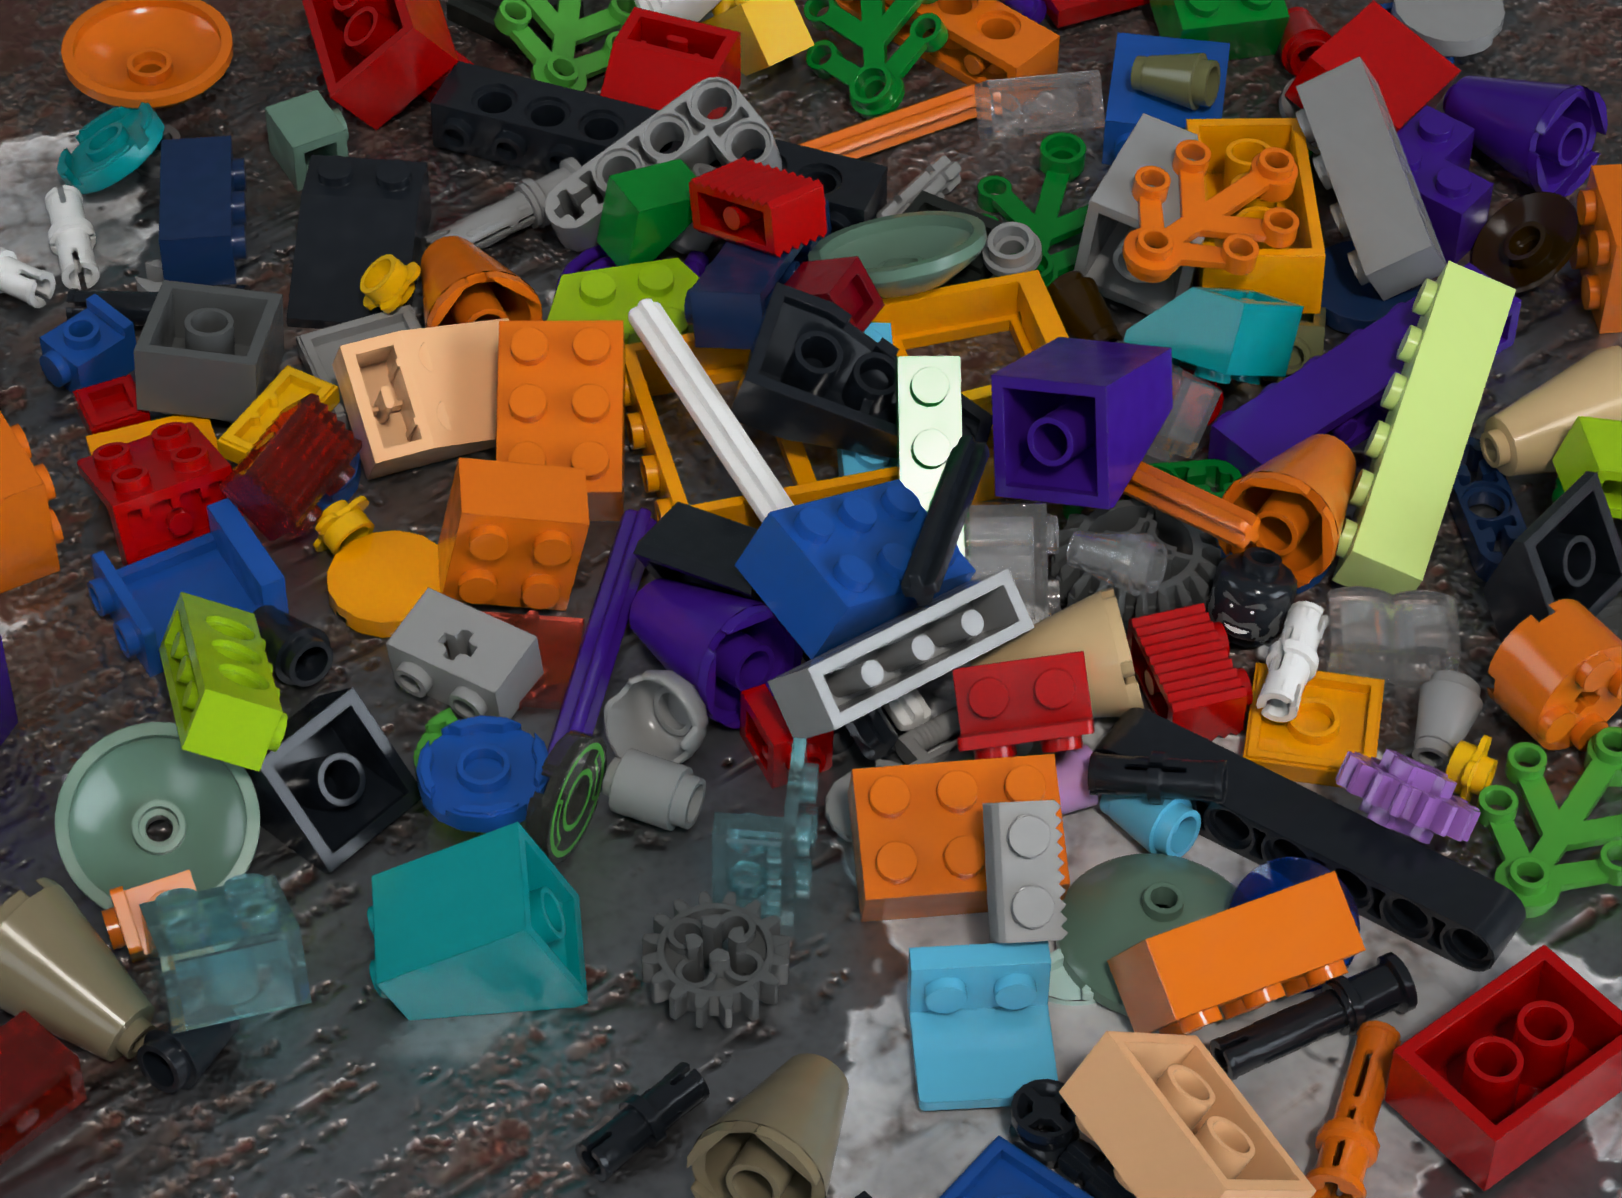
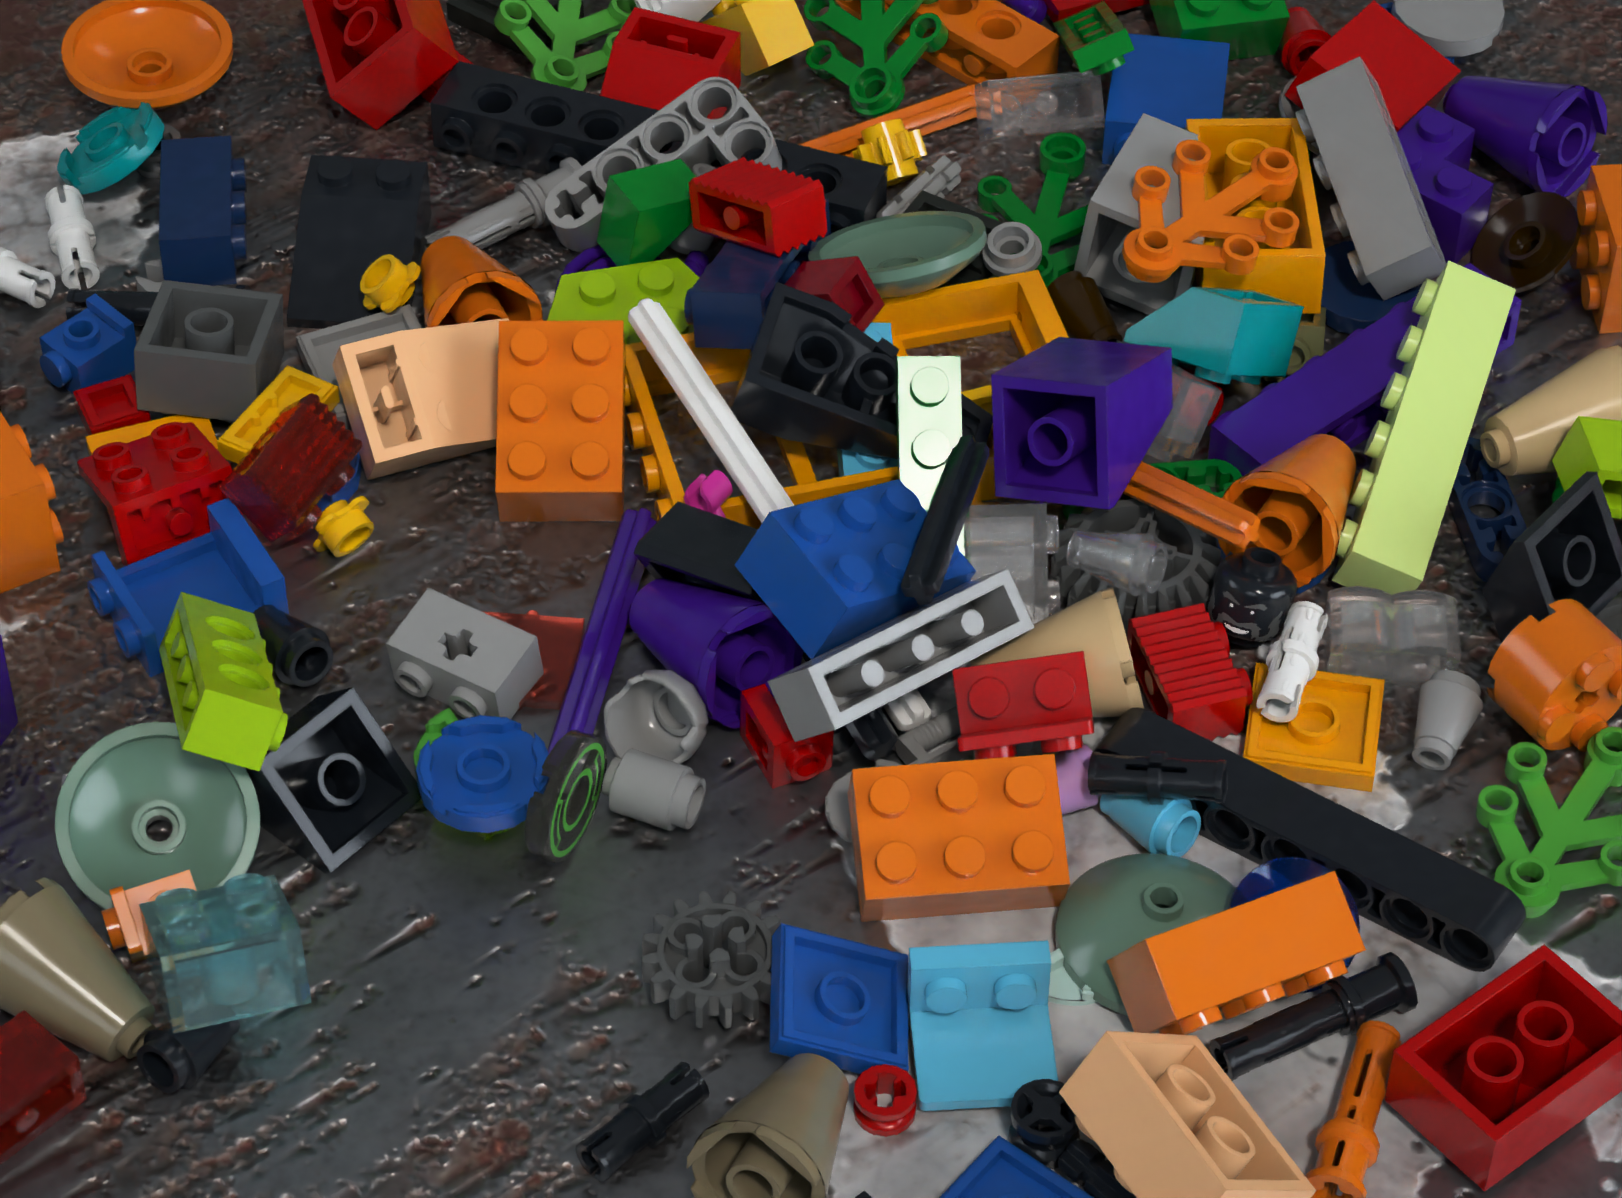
sand green brick [264,90,349,191] -> none
light orange tile [327,530,440,638] -> none
teal slope [367,821,588,1021] -> none
orange brick [438,457,590,611] -> none
clear light blue bracket [712,737,819,926] -> none
light grey brick [982,800,1068,943] -> none
olive cone [1131,53,1220,110] -> none
medium lavender gear [1335,749,1481,844] -> none
yellow plate [1445,735,1498,804] -> none
none -> dark pink hand [684,470,733,518]
none -> blue tile [769,923,909,1074]
none -> yellow gear [852,119,928,187]
none -> red bush [853,1064,917,1137]
none -> green plate [1053,1,1135,76]

